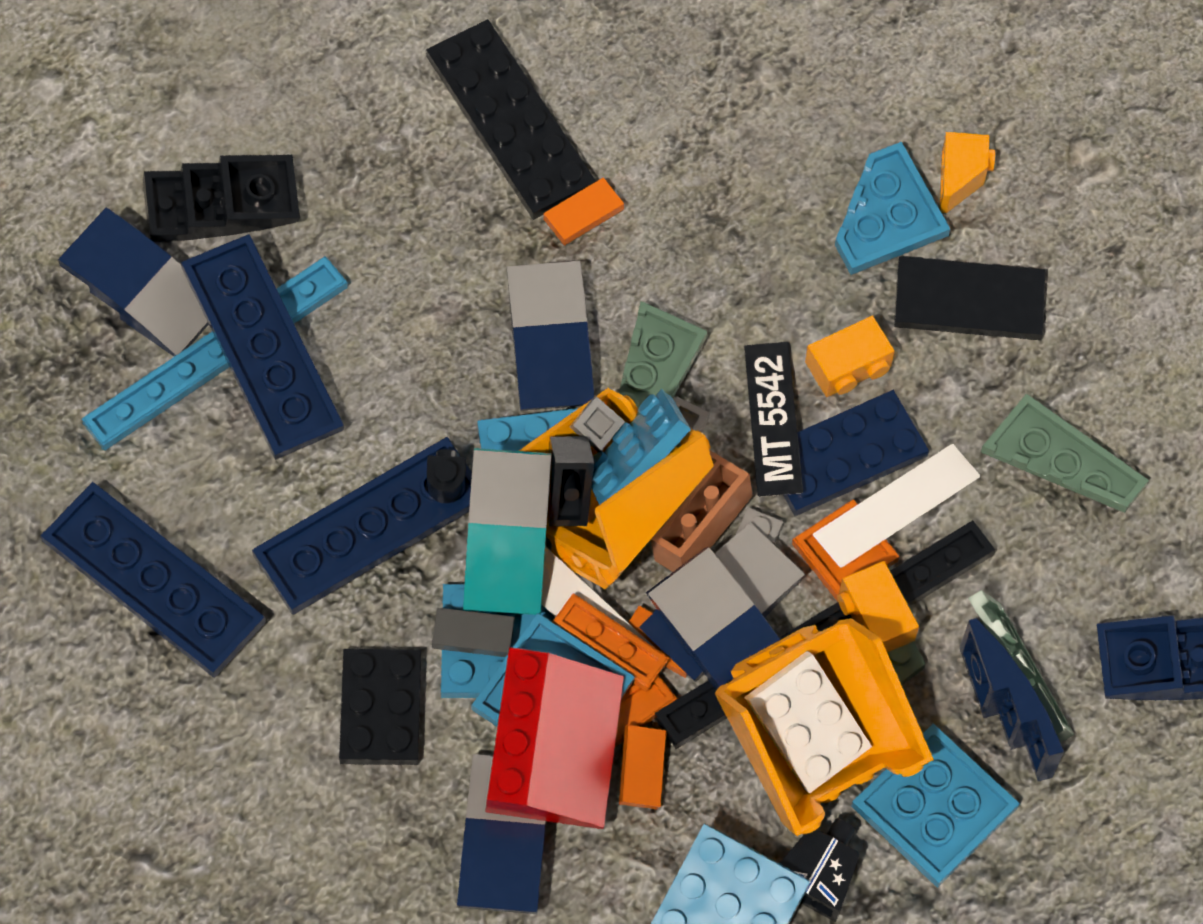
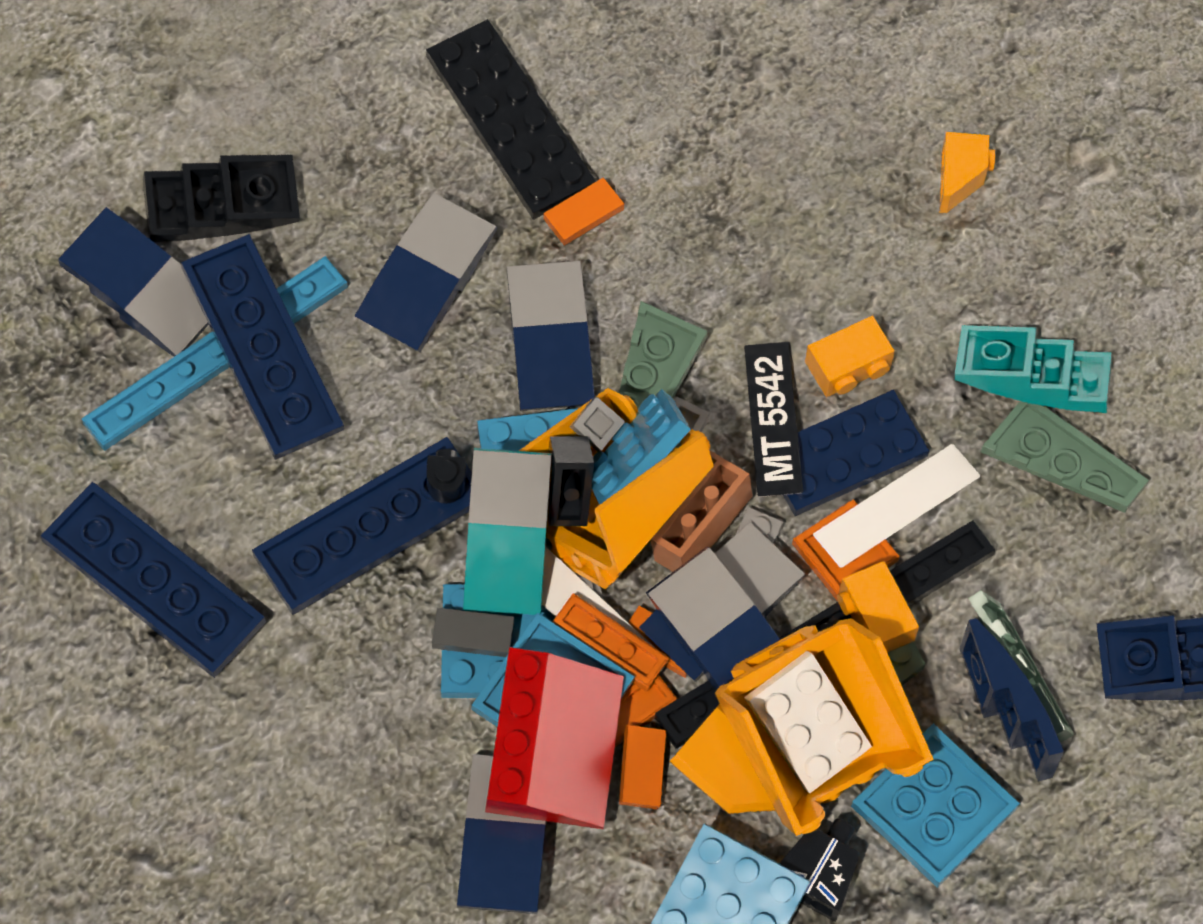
black plate [339,649,421,765] -> none
dark azure plate [835,142,950,275] -> none
black tile [894,256,1045,341] -> none
none -> slope [355,193,498,353]
none -> light orange tile [669,704,776,814]
none -> teal slope [955,325,1112,413]

